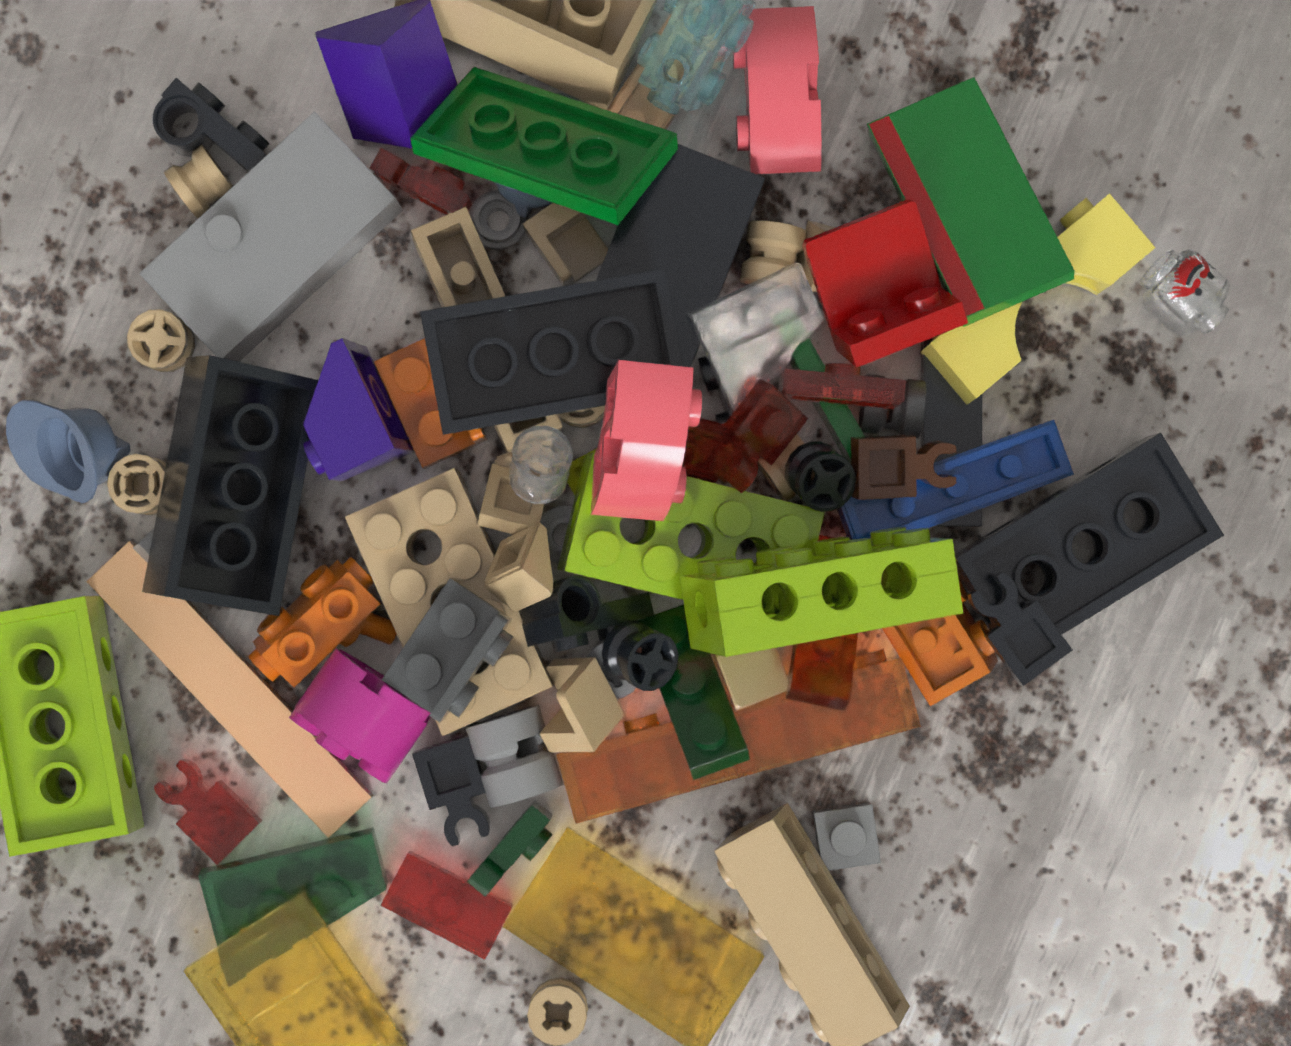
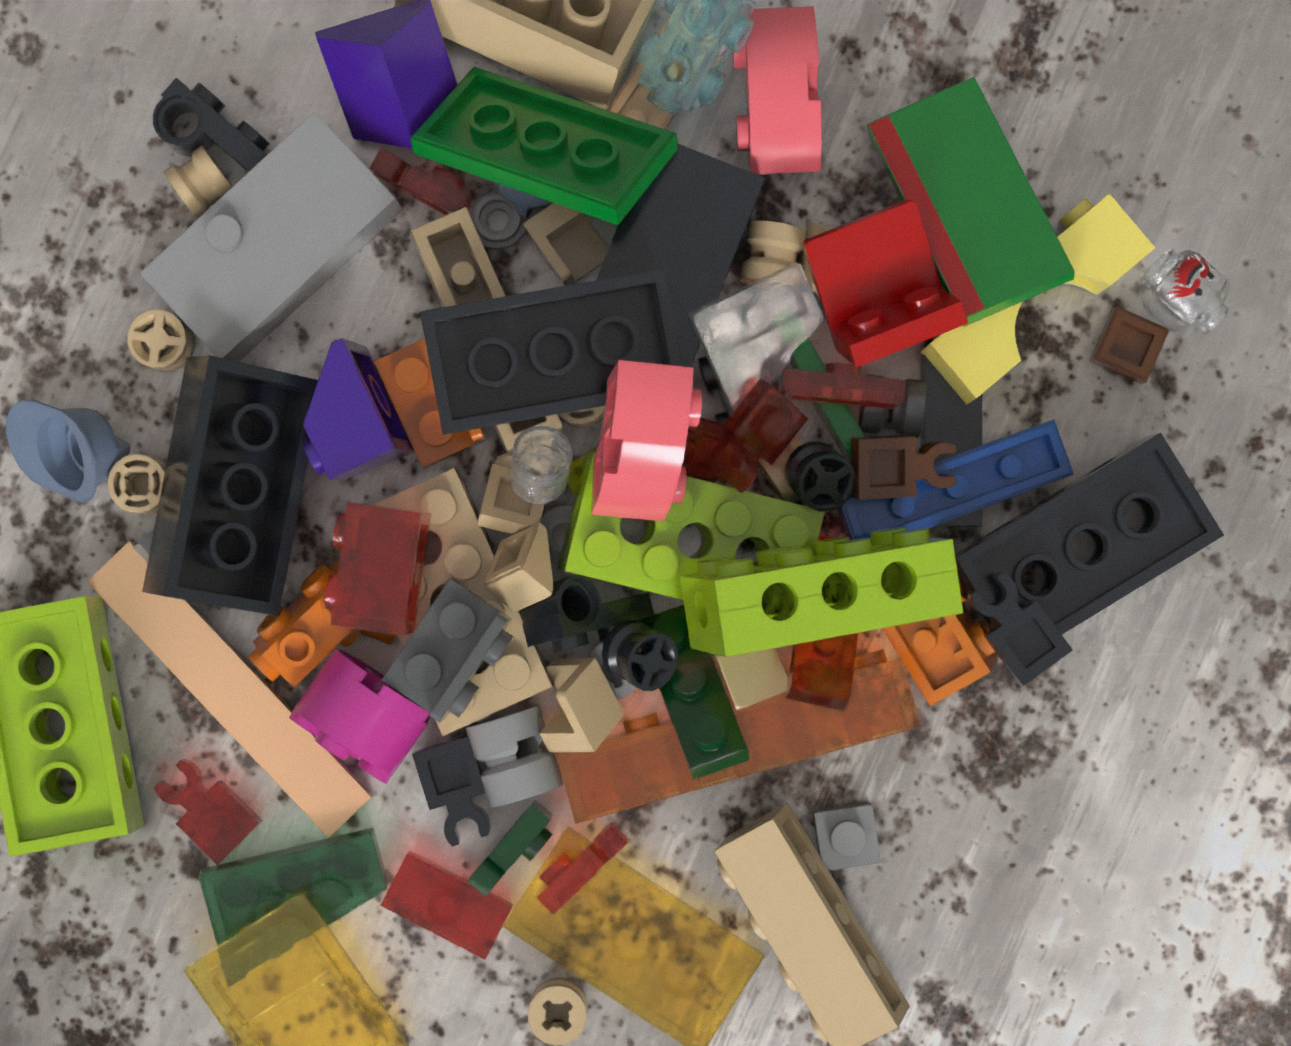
none -> clear red brick [324,502,431,636]
none -> clear red plate [536,822,628,915]
none -> reddish brown tile [1089,306,1170,385]

